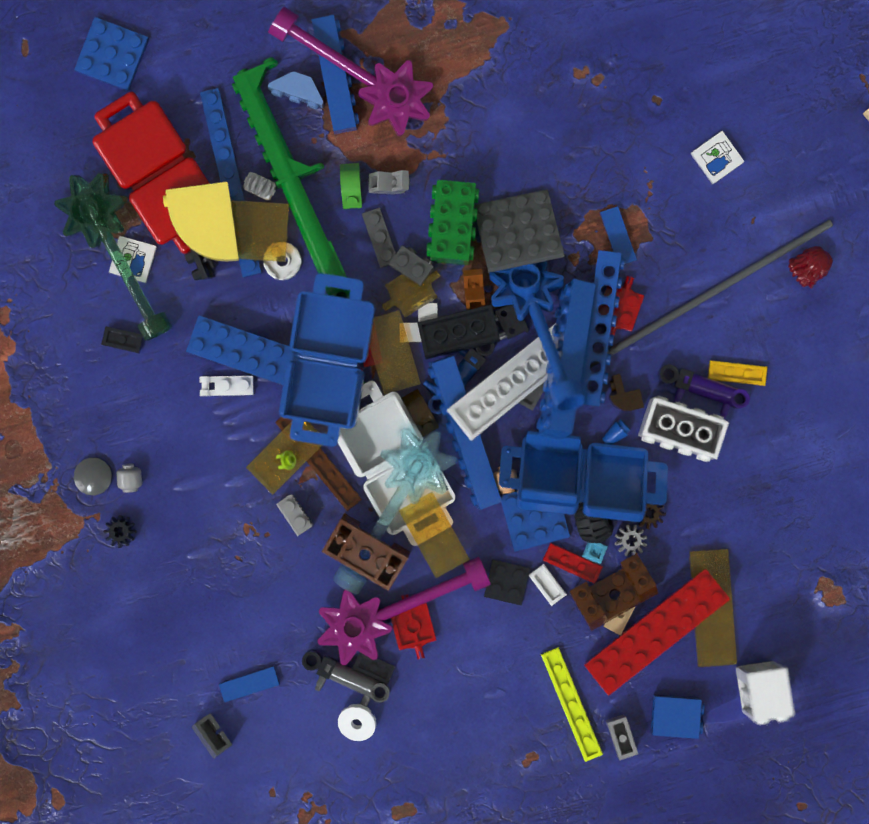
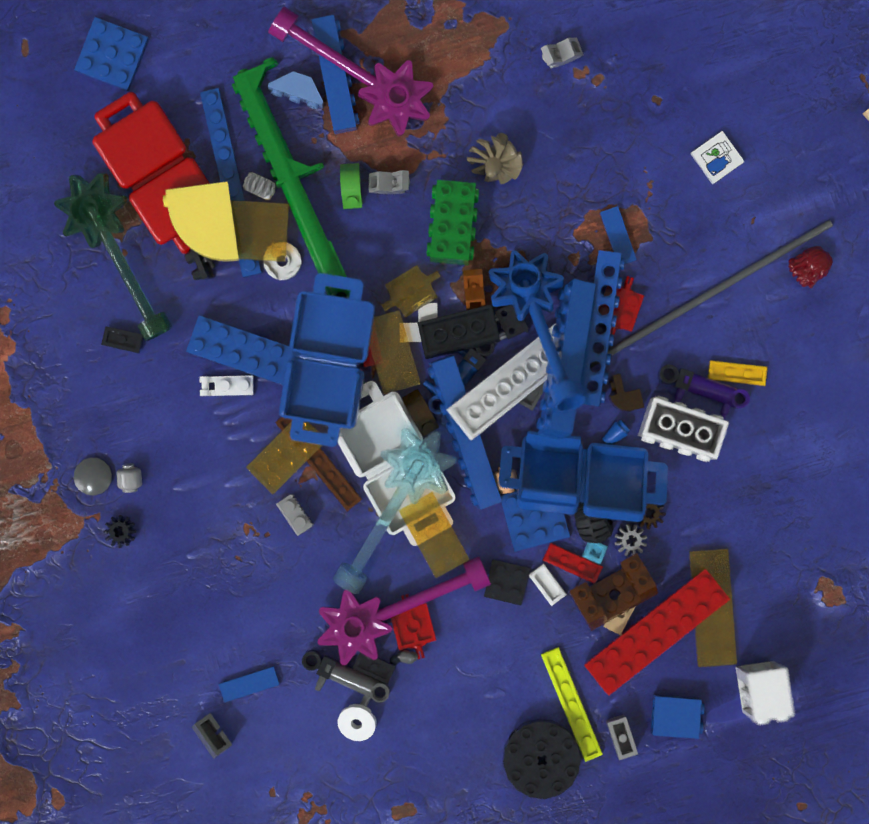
white tile [109,236,157,283] -> none
lime plate [276,450,296,470] -> none
reddish brown plate [322,513,410,591] -> none
dark grey plate [362,208,396,268] -> none
dark grey bracket [389,246,435,287] -> none
dark grey plate [474,189,564,273] -> none
none -> dark grey arm [390,650,418,666]
none -> dark tan piece [467,133,523,184]
none -> black brick [503,719,581,799]
none -> light grey brick [541,38,584,68]

